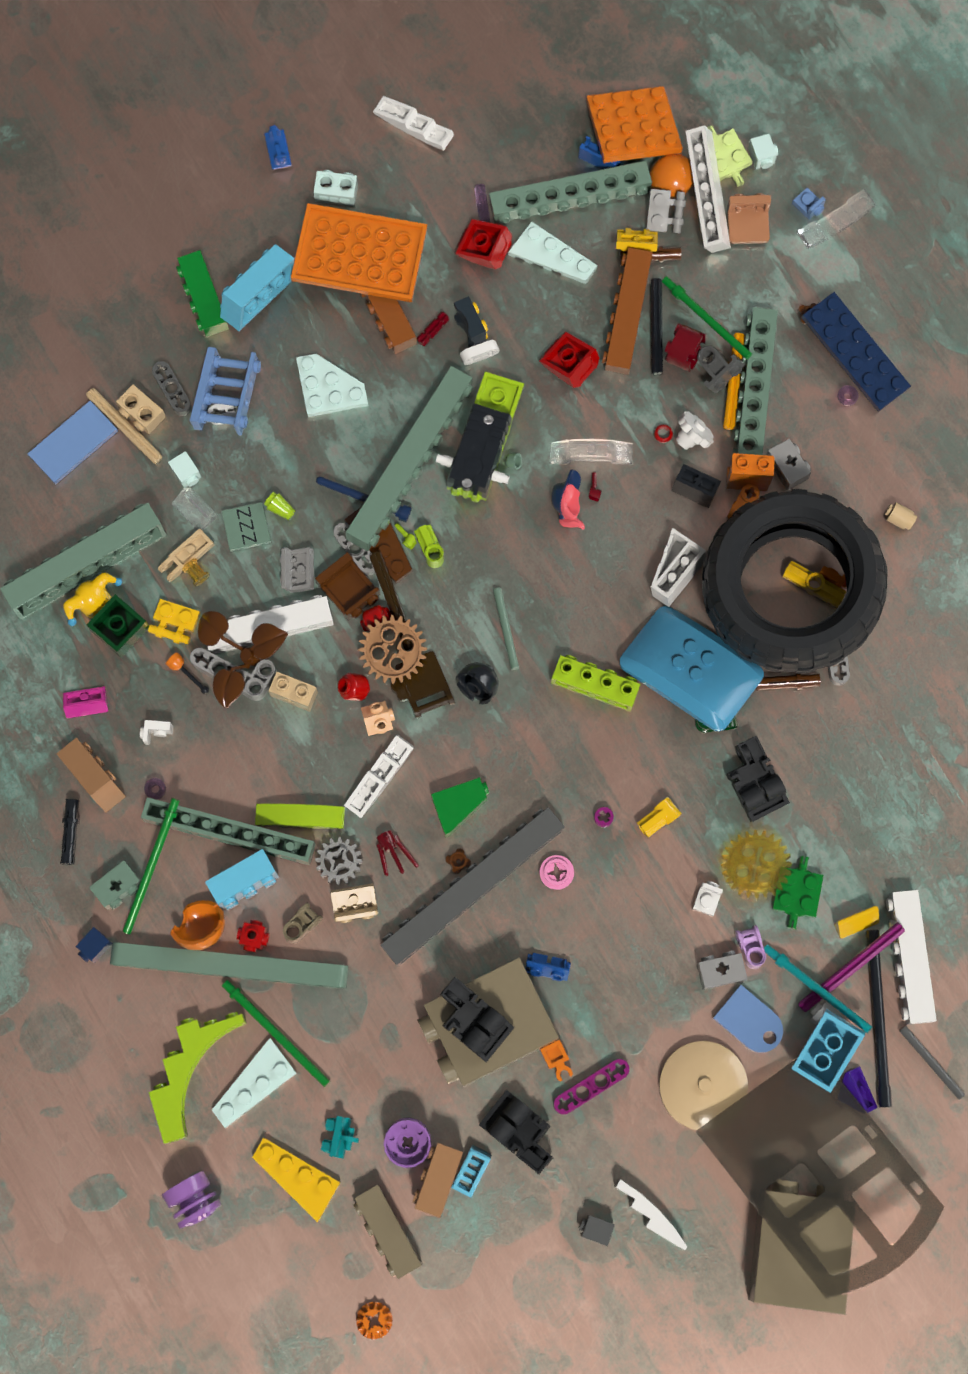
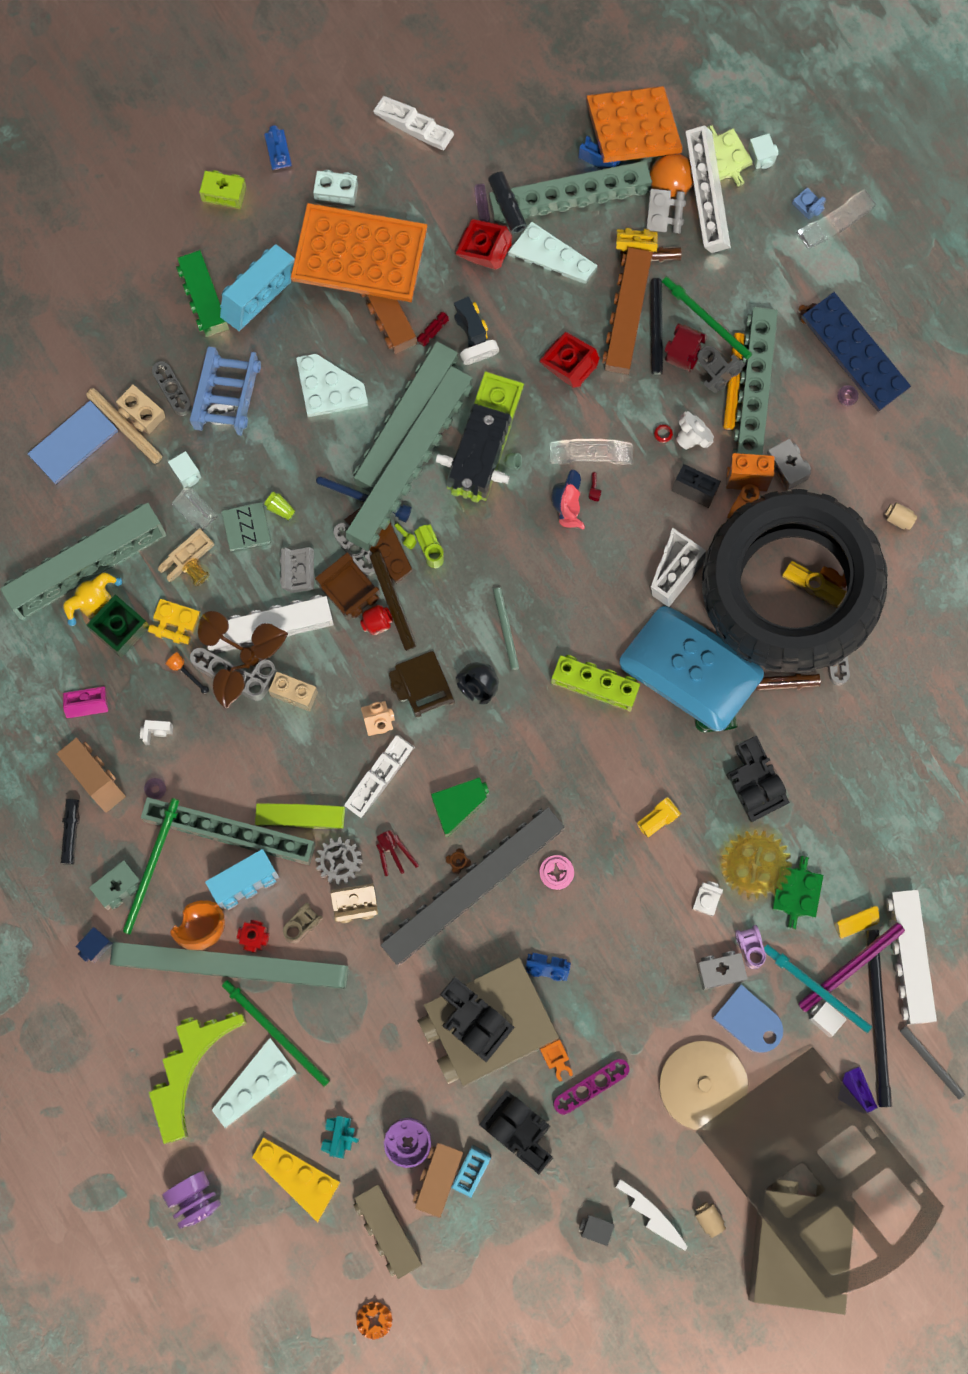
red head [337,673,370,701] -> none
medium nougat gear [358,615,427,684] -> none
magenta bush [594,807,614,828] -> none
nougat bracket [727,193,771,244] -> none
medium azure brick [792,1009,865,1093] -> none
none -> lime brick [199,170,246,209]
none -> sand green brick [353,342,458,492]
none -> black axle [488,172,527,234]
none -> tan brick [694,1202,726,1238]

